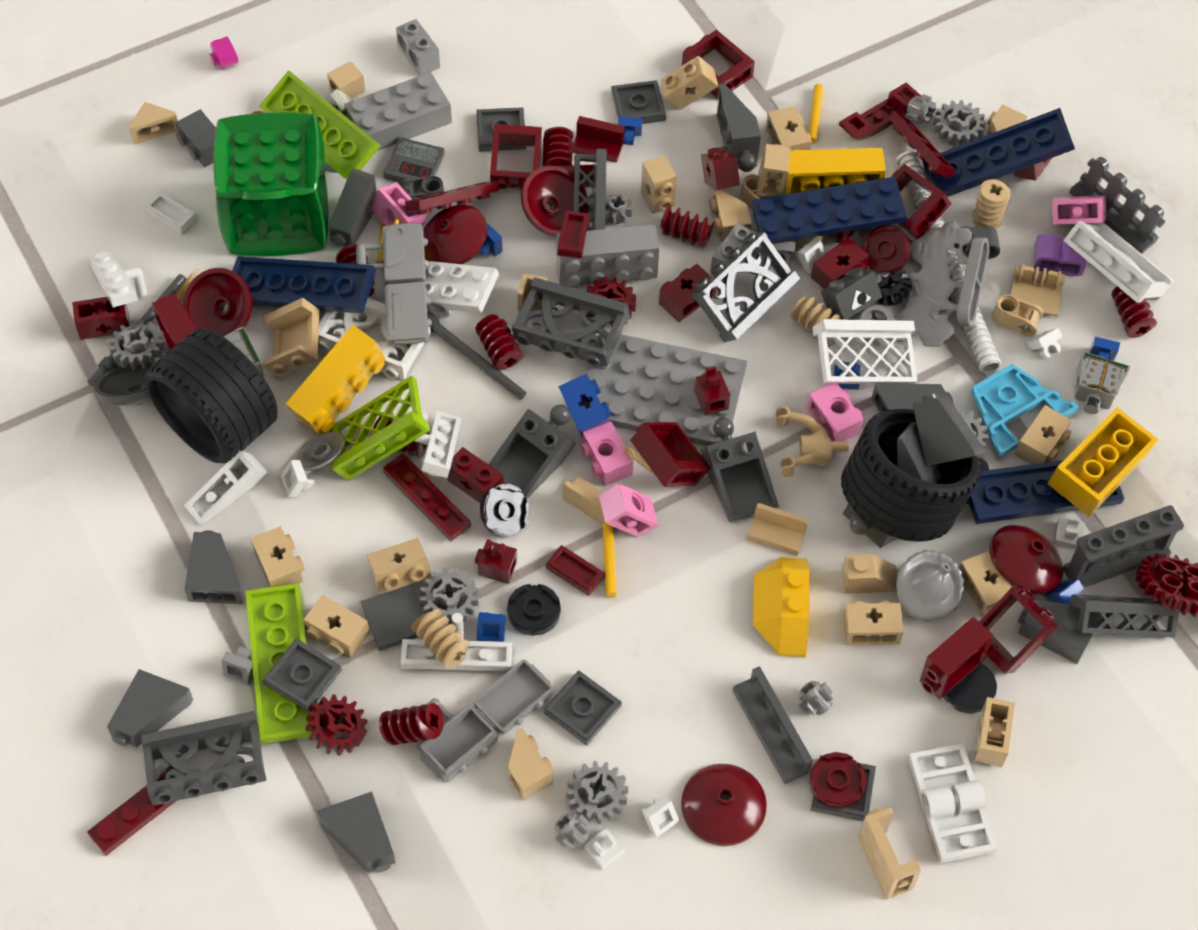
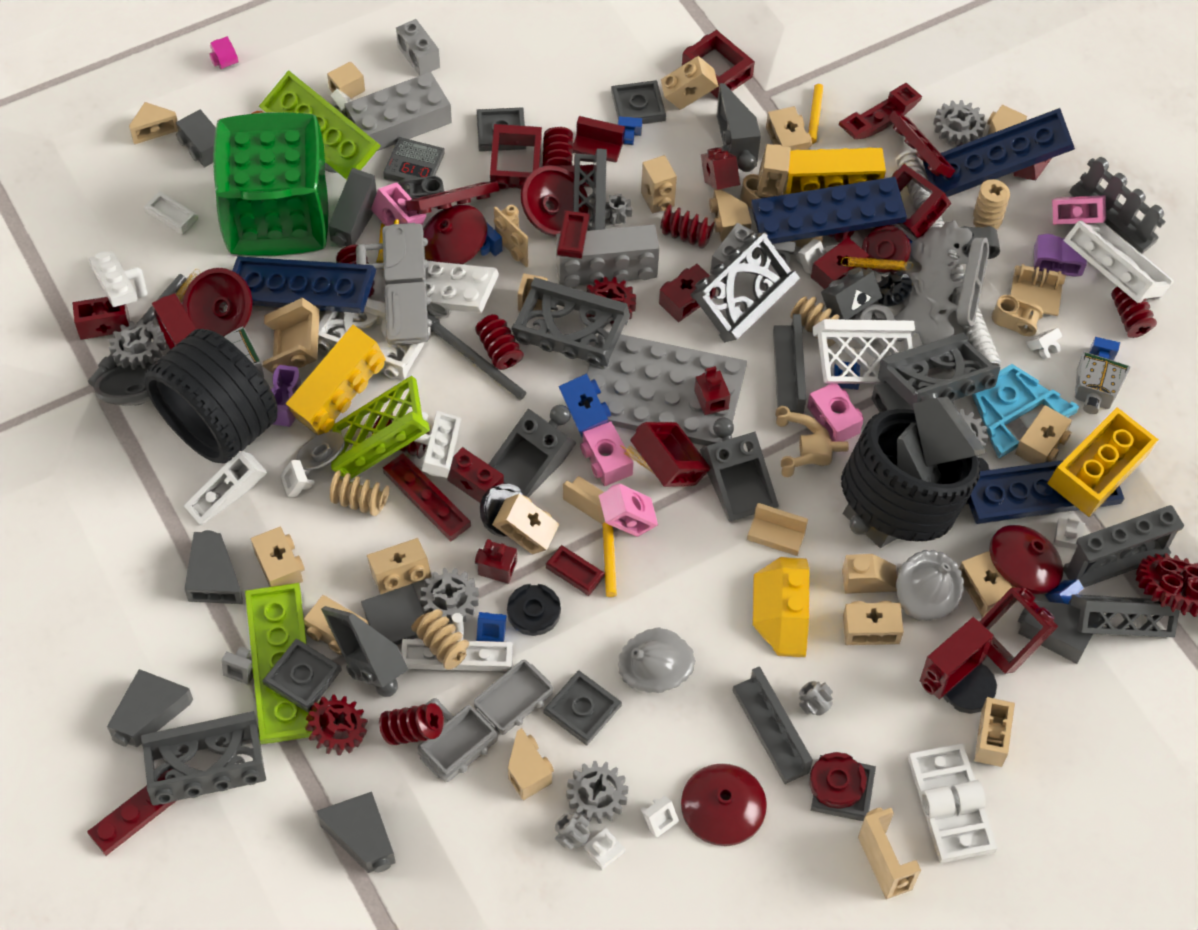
light grey gear [907,94,937,125] -> none
none -> medium lavender brick [271,365,301,427]
none -> dark grey slope [321,606,408,697]
none -> tan piece [330,470,390,516]
none -> brick [492,494,559,555]
none -> tan hinge [494,205,528,267]
none -> light grey piece [618,627,696,693]
none -> dark grey fence [773,314,806,414]
none -> yellow piece [841,257,913,271]
none -> dark grey fence [878,332,1000,410]

